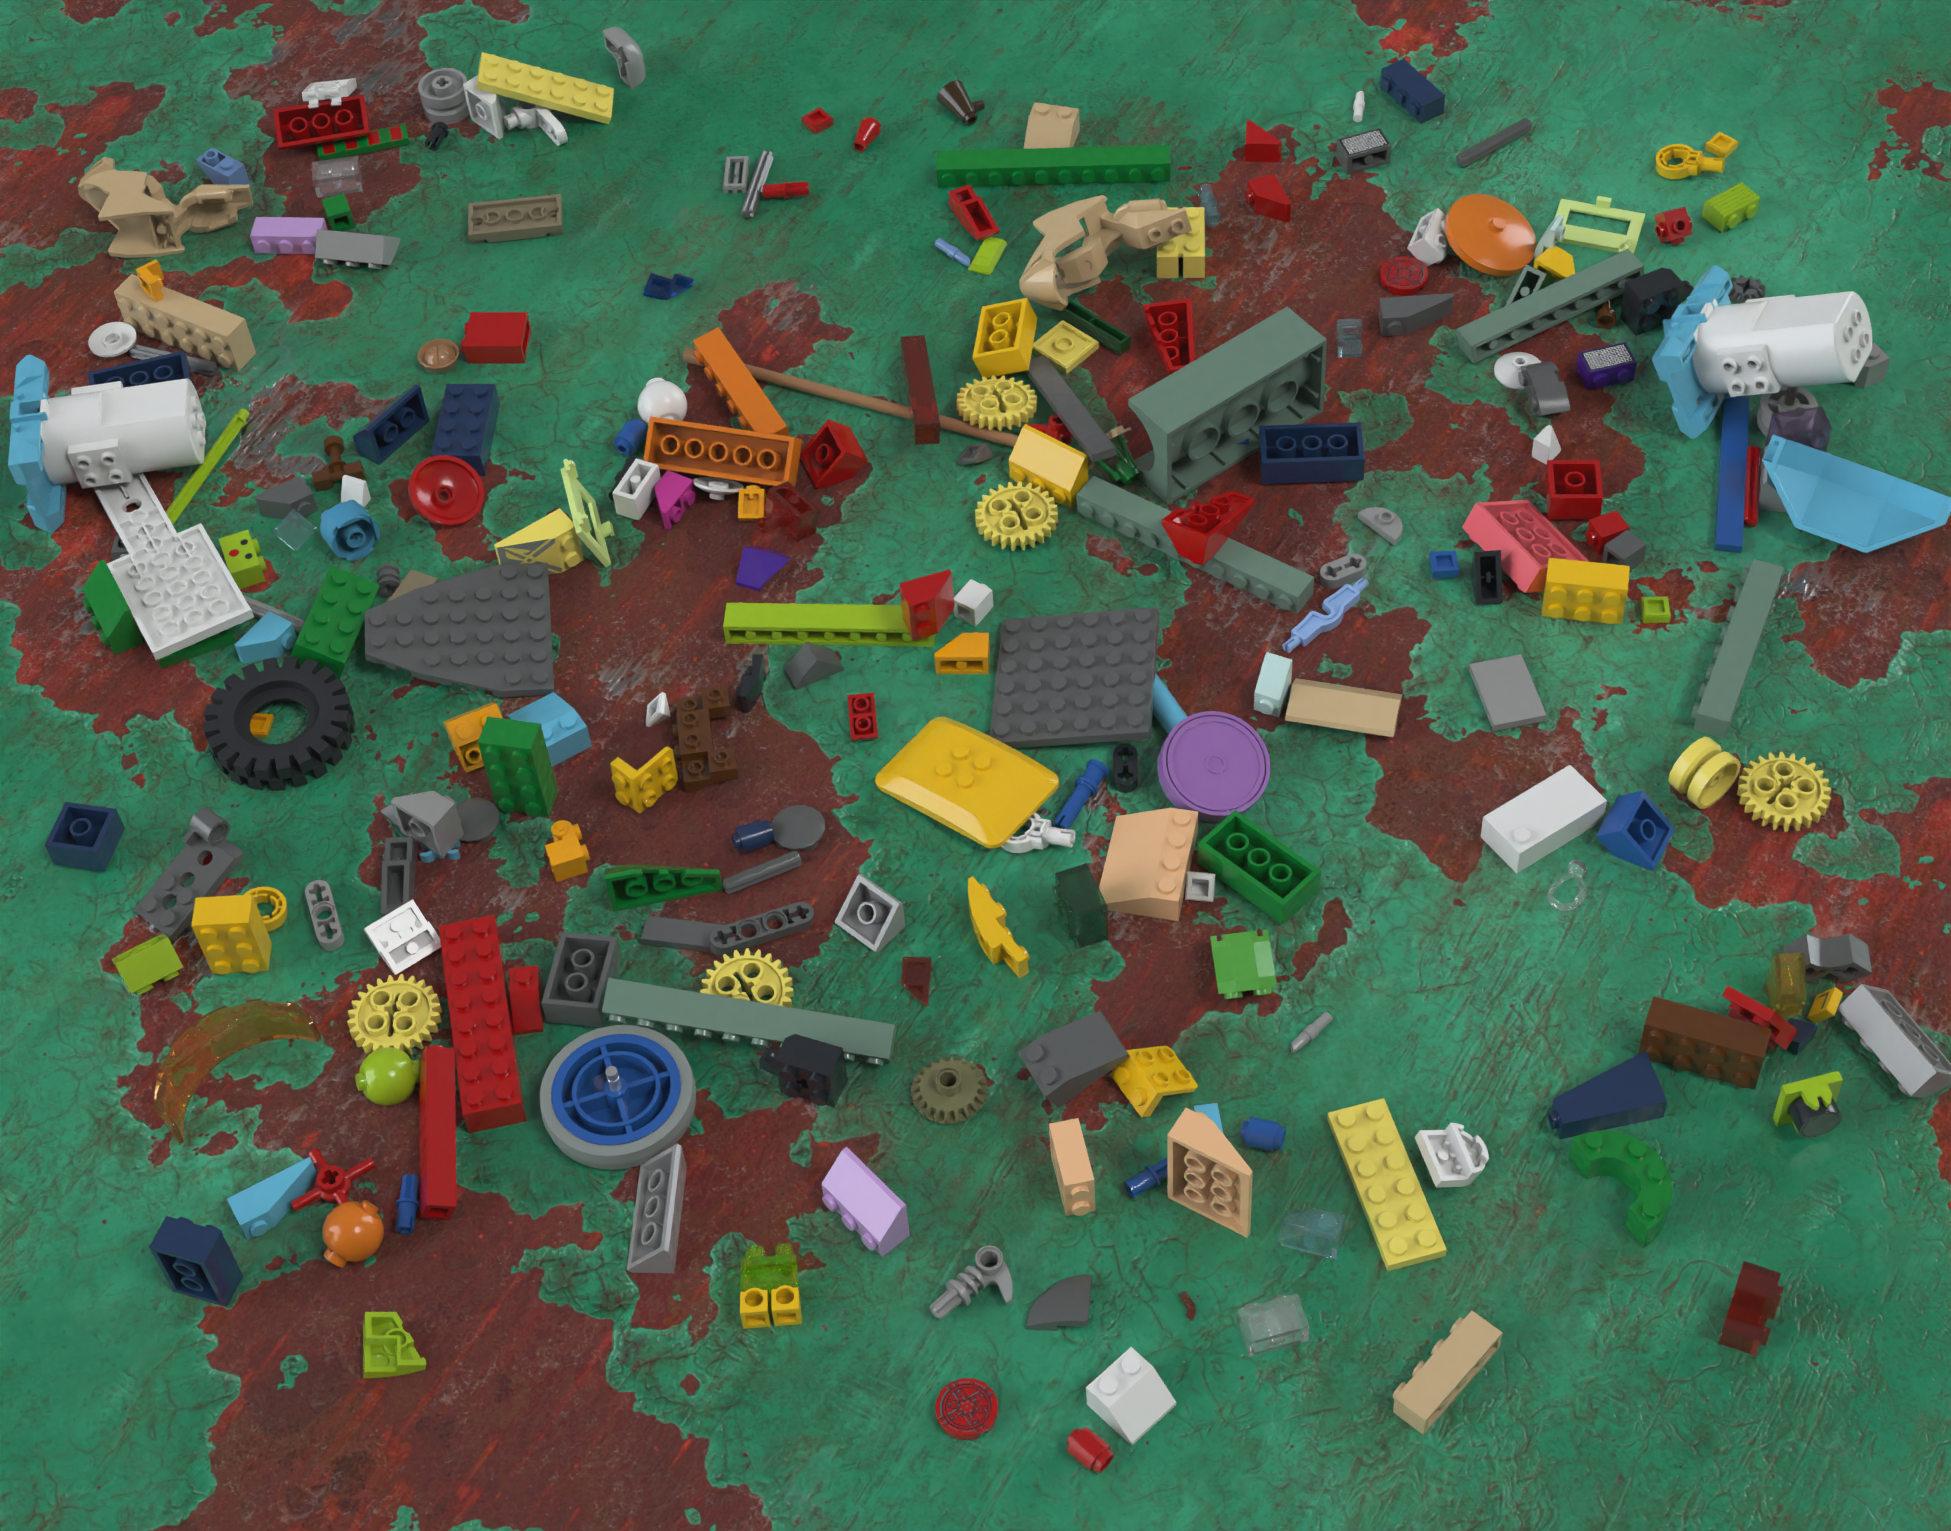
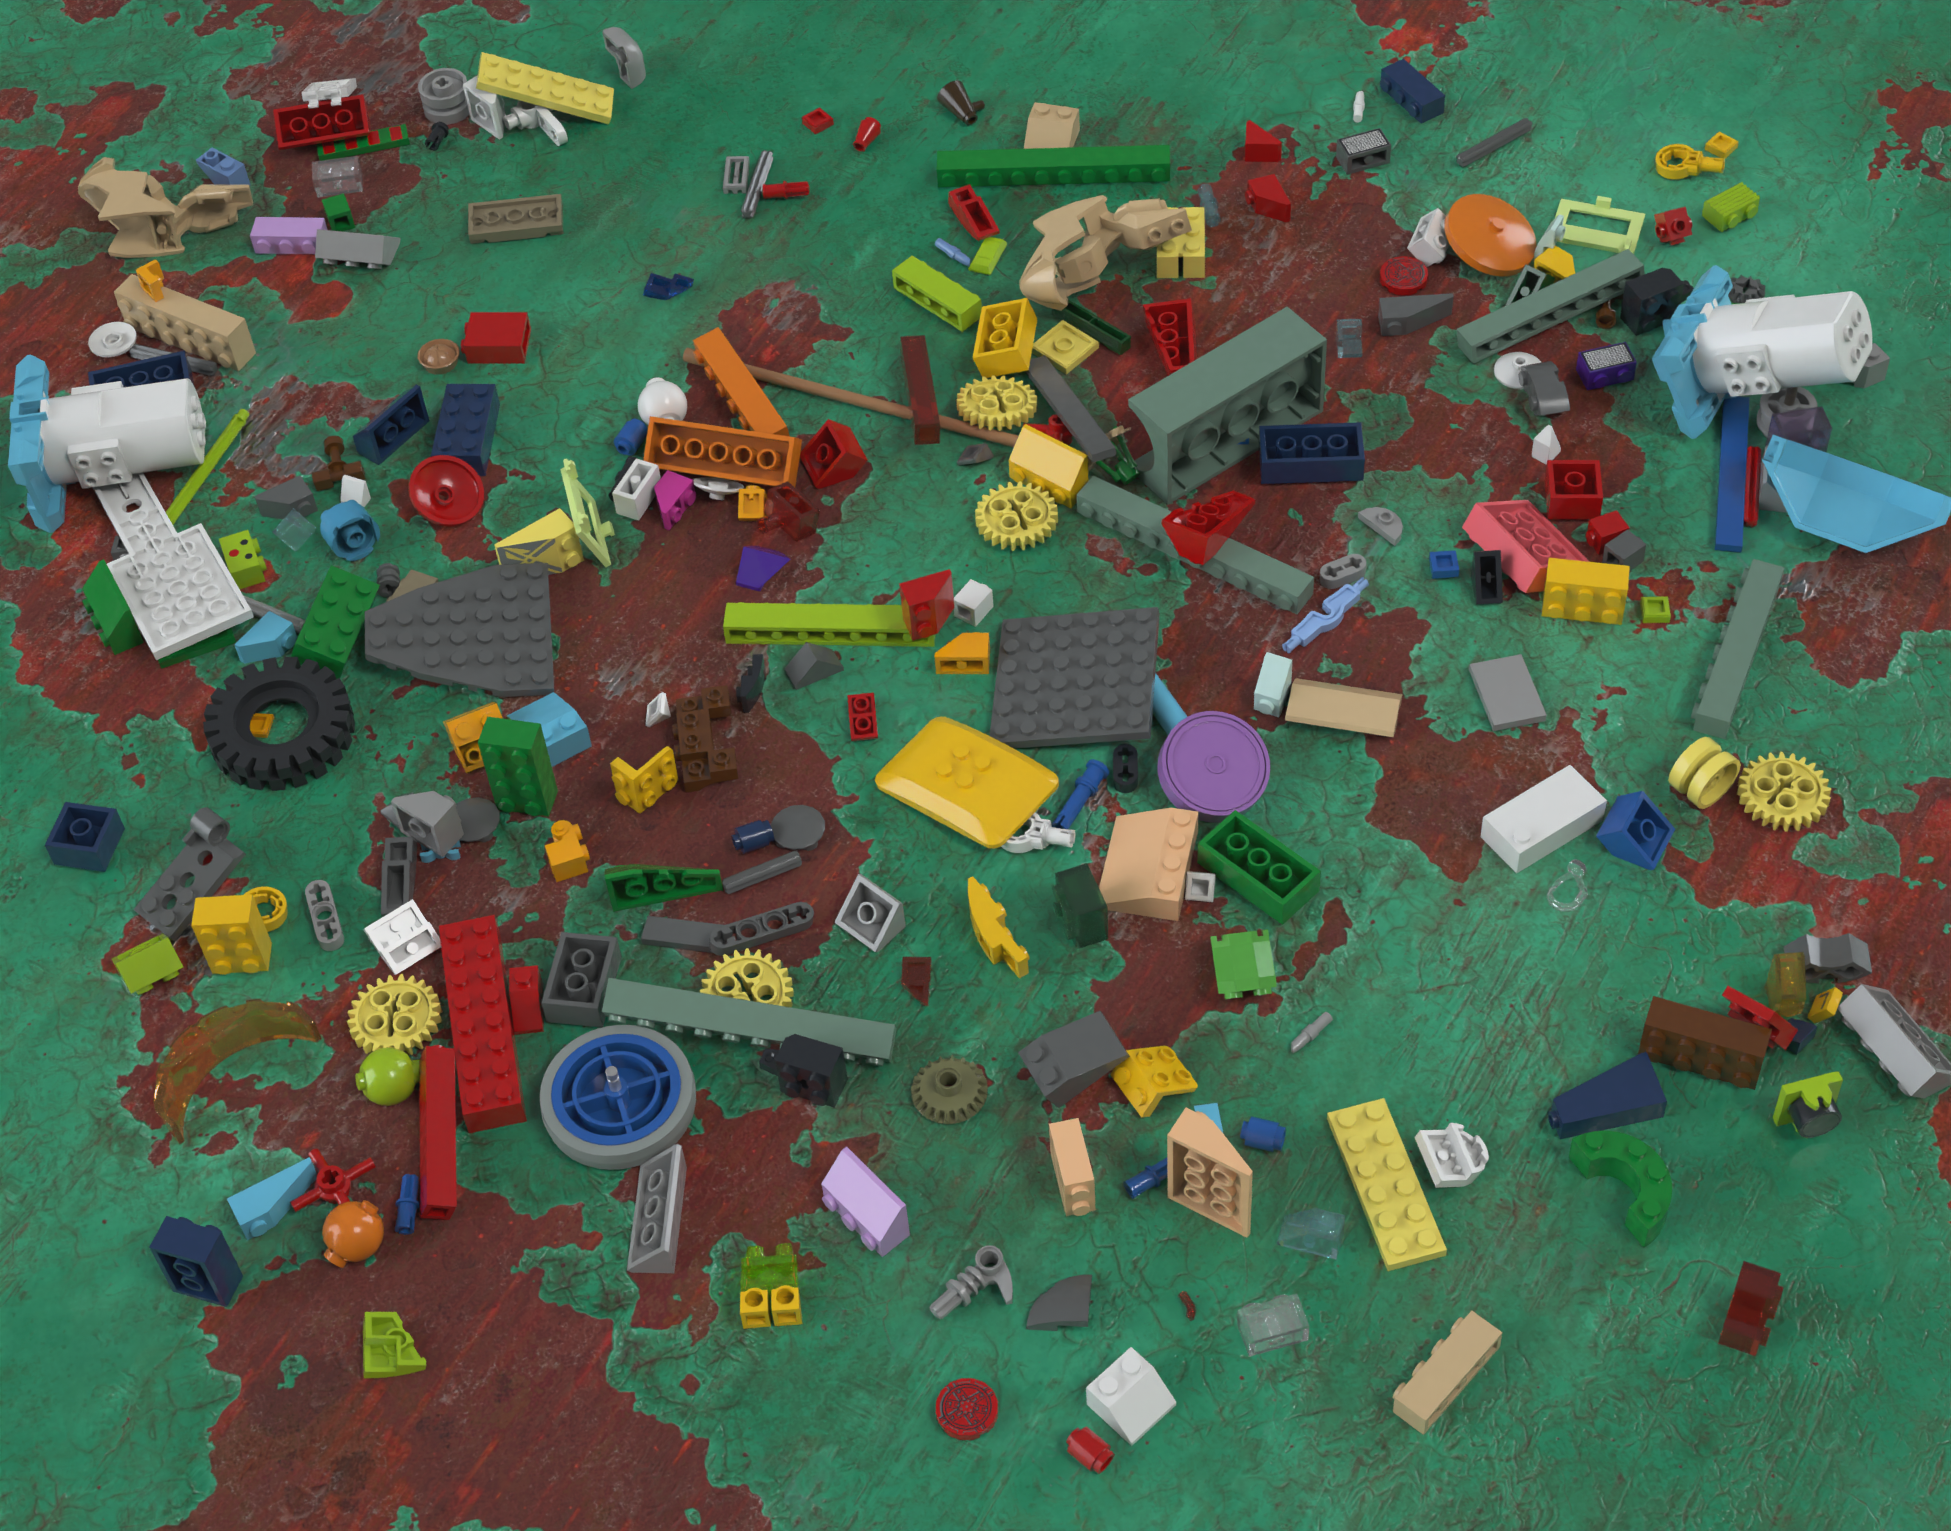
none -> lime brick [892,256,982,332]

